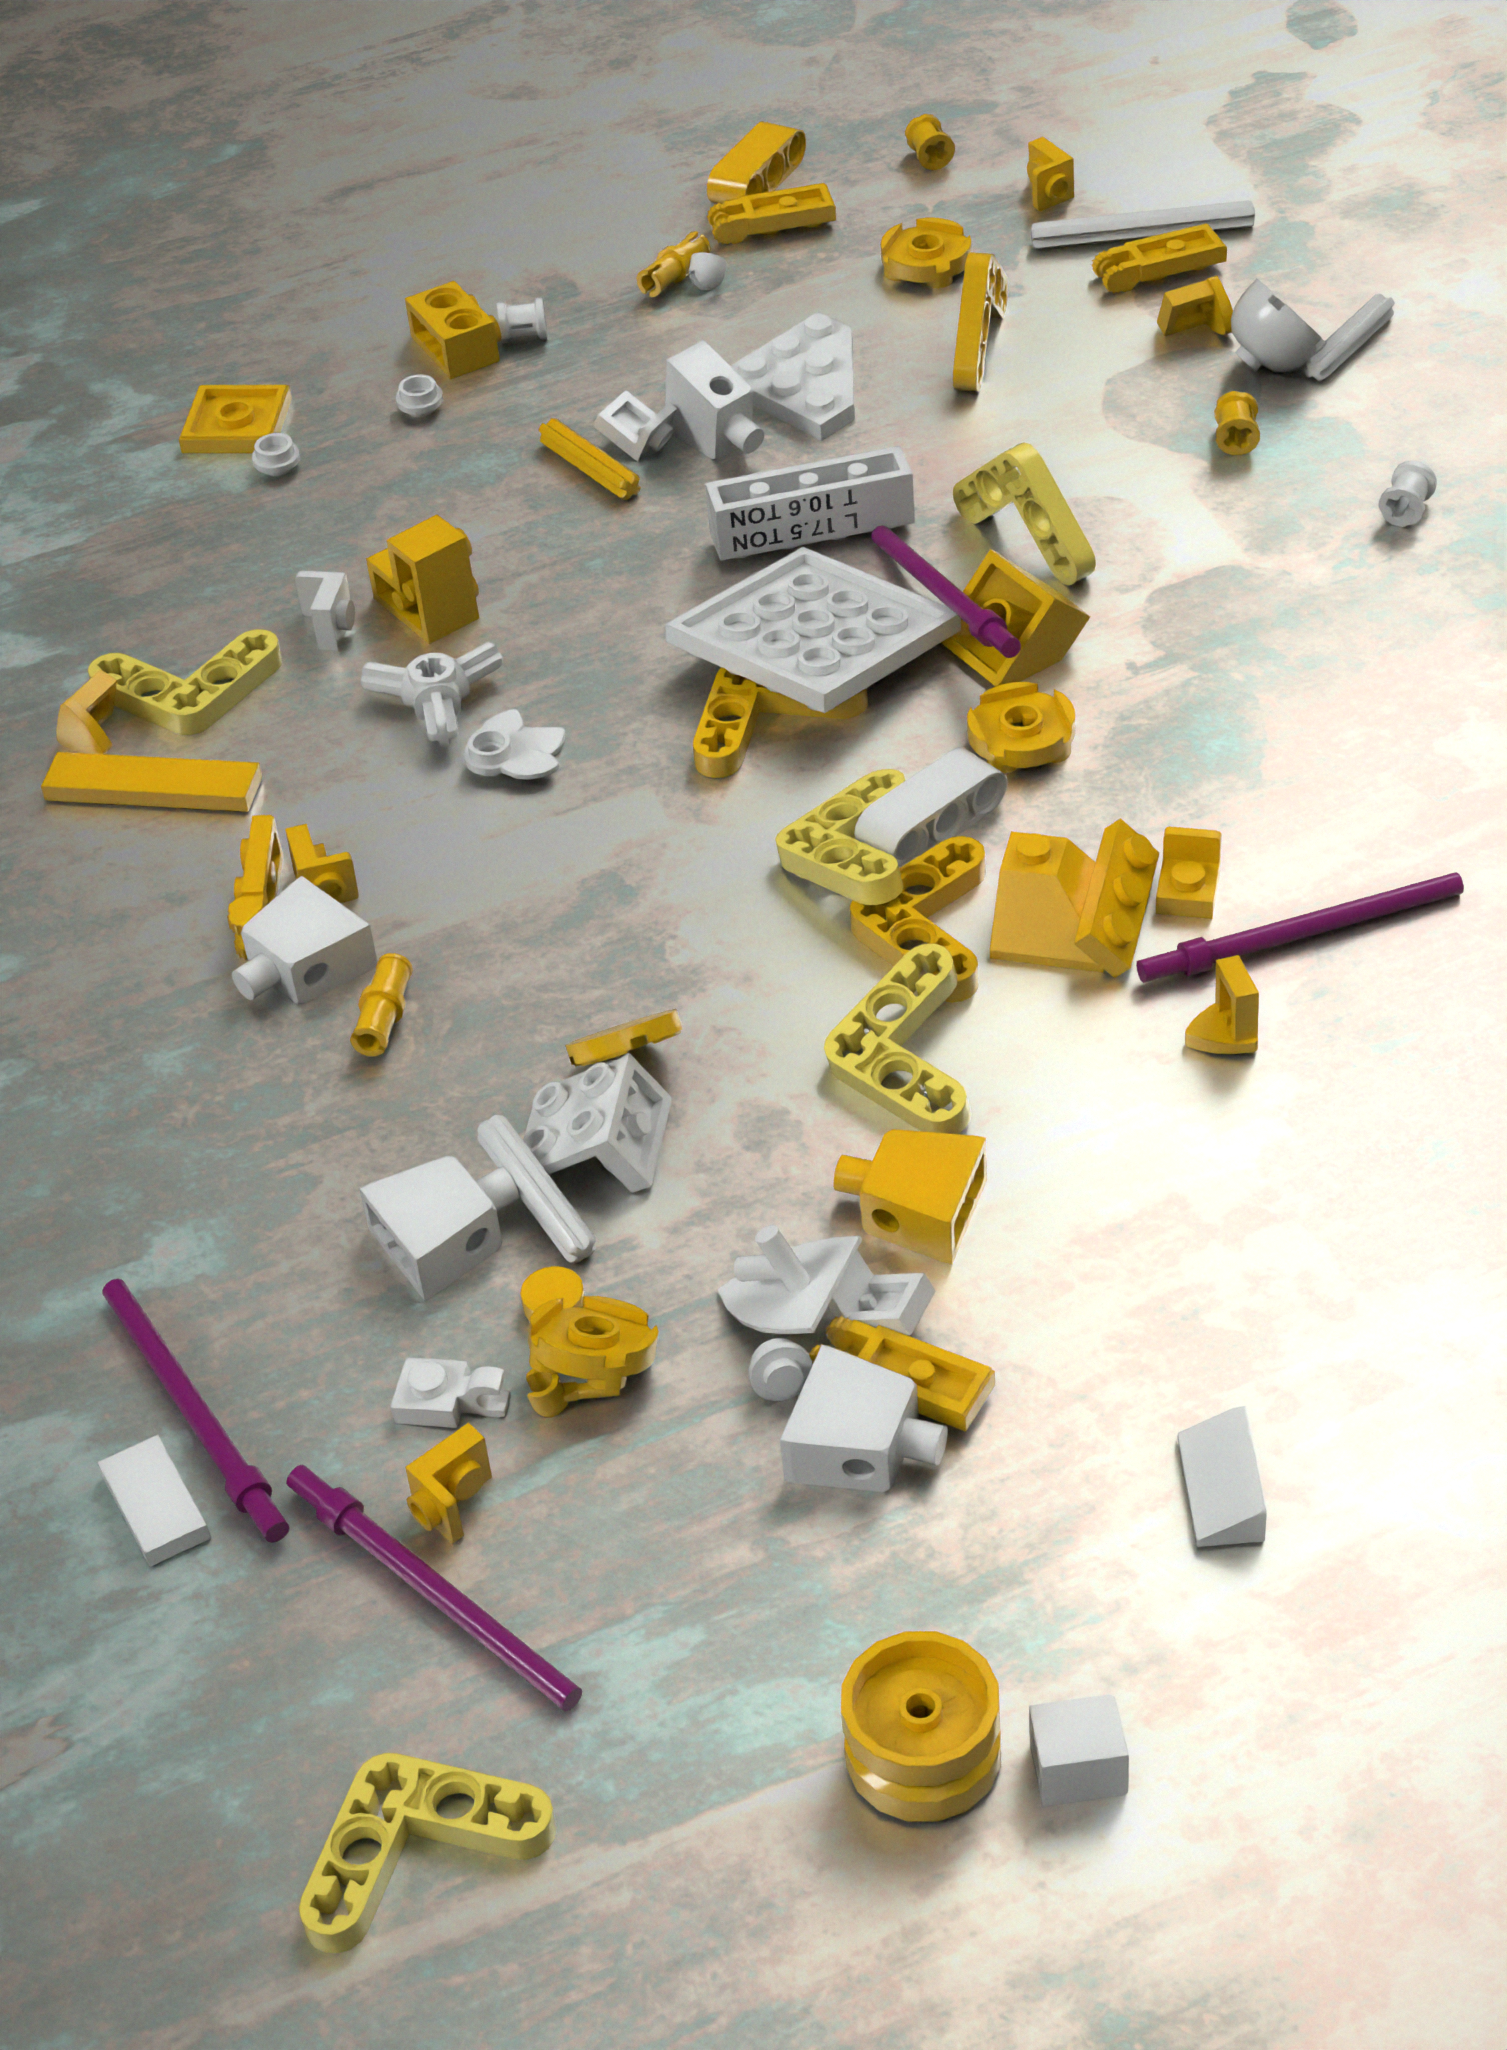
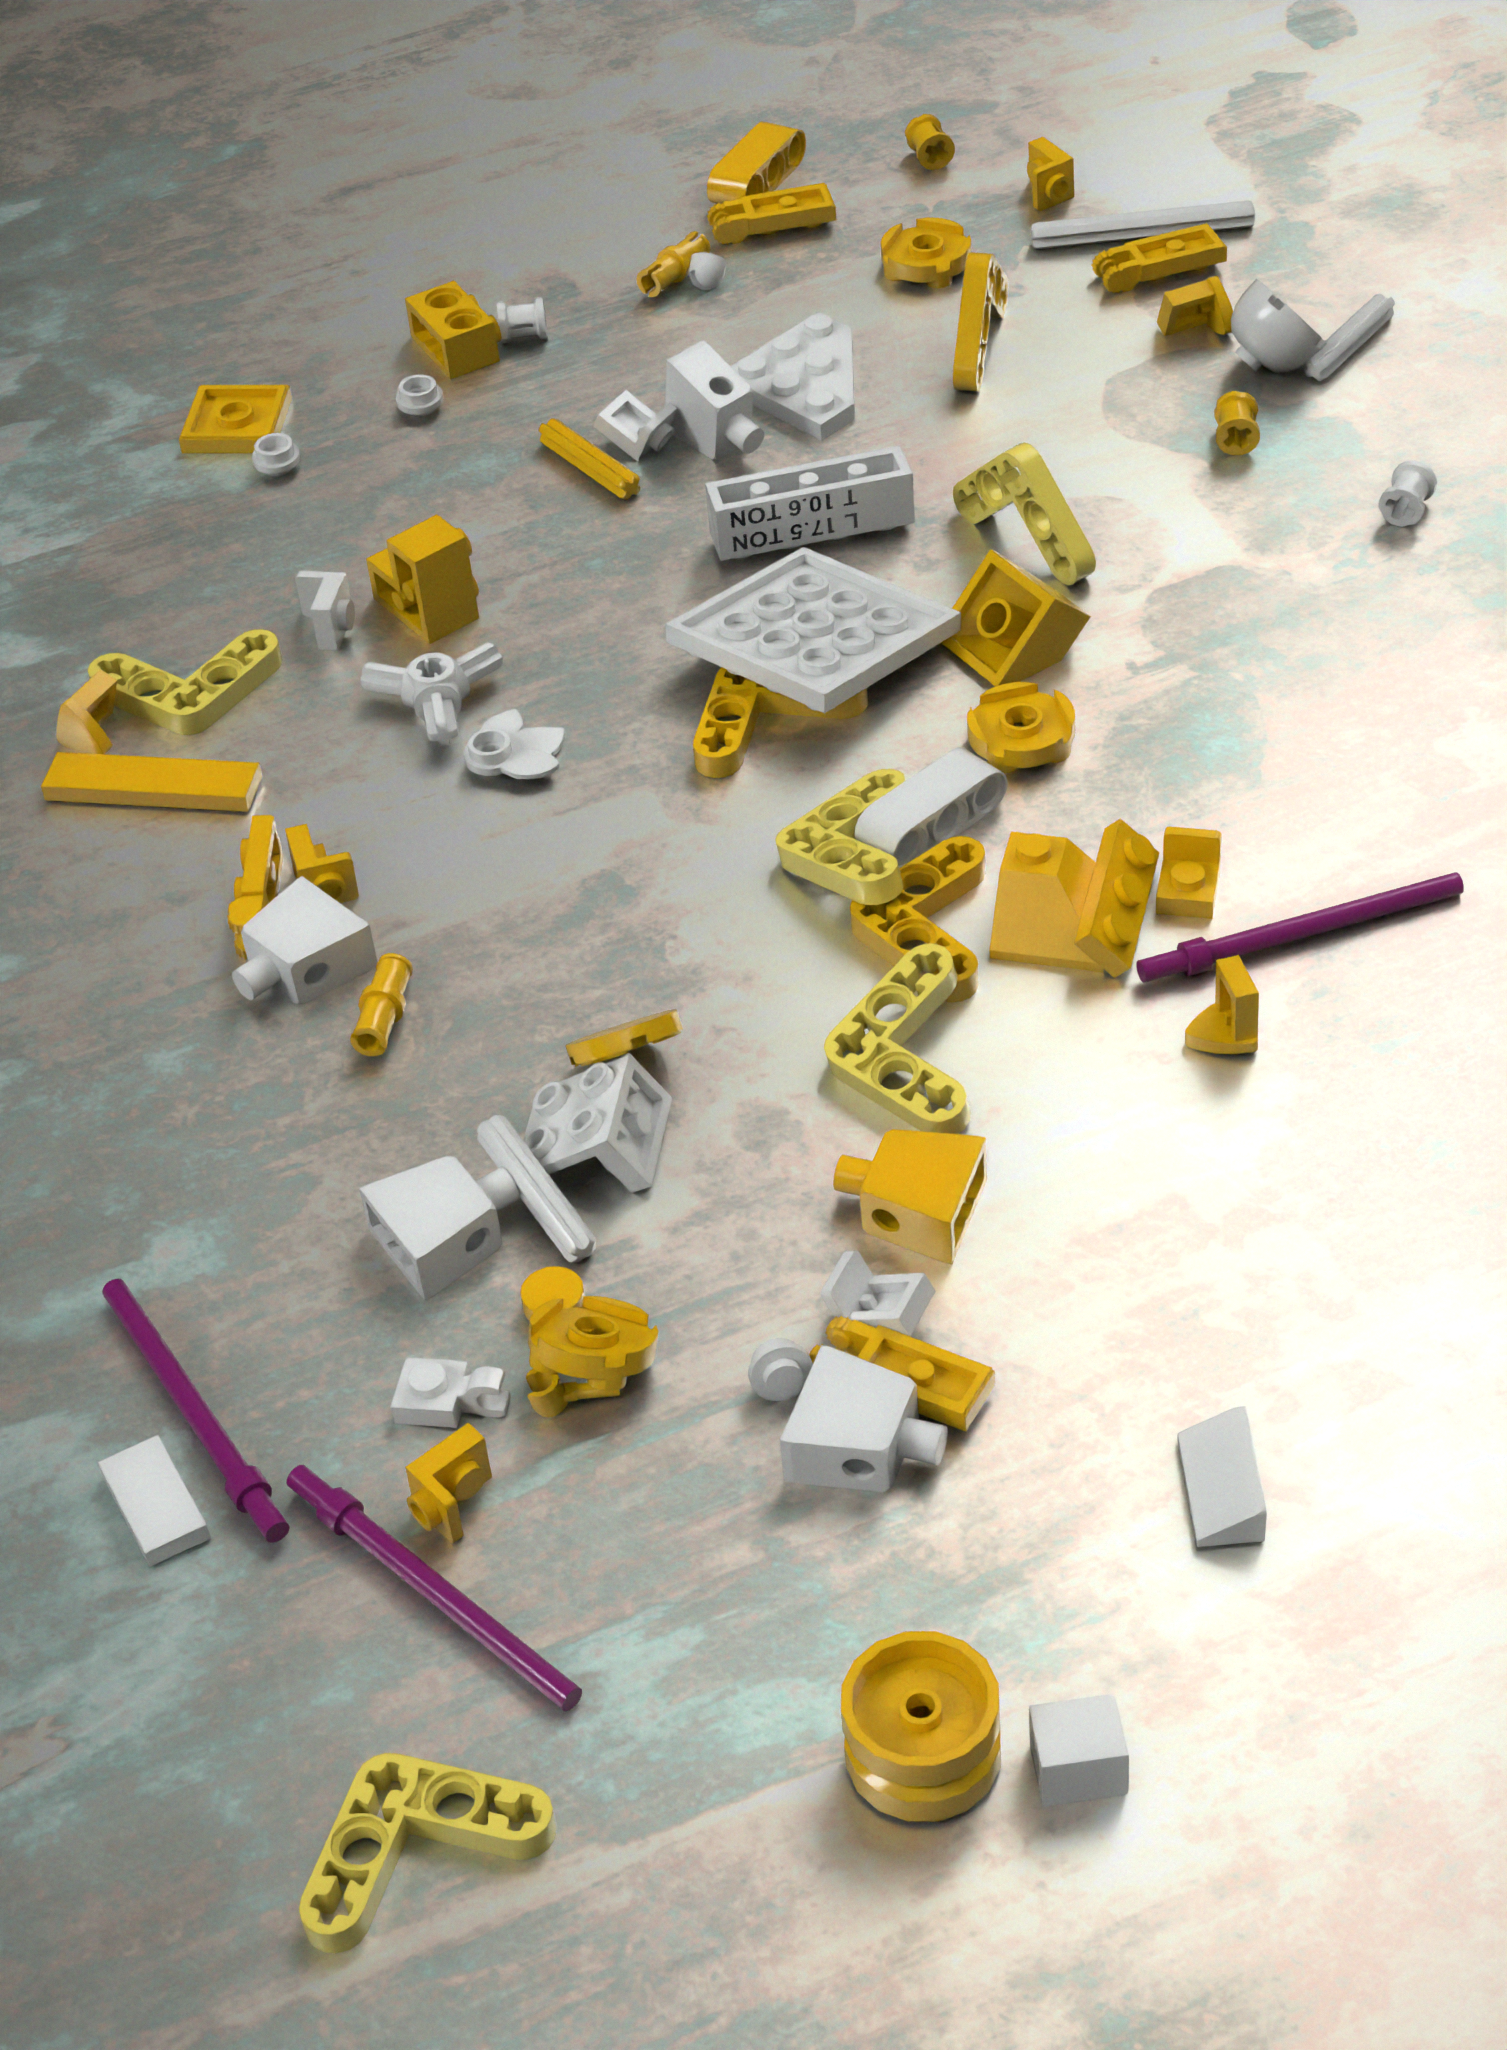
white shield [718,1225,862,1334] -> none
magenta bar [872,525,1021,658] -> none

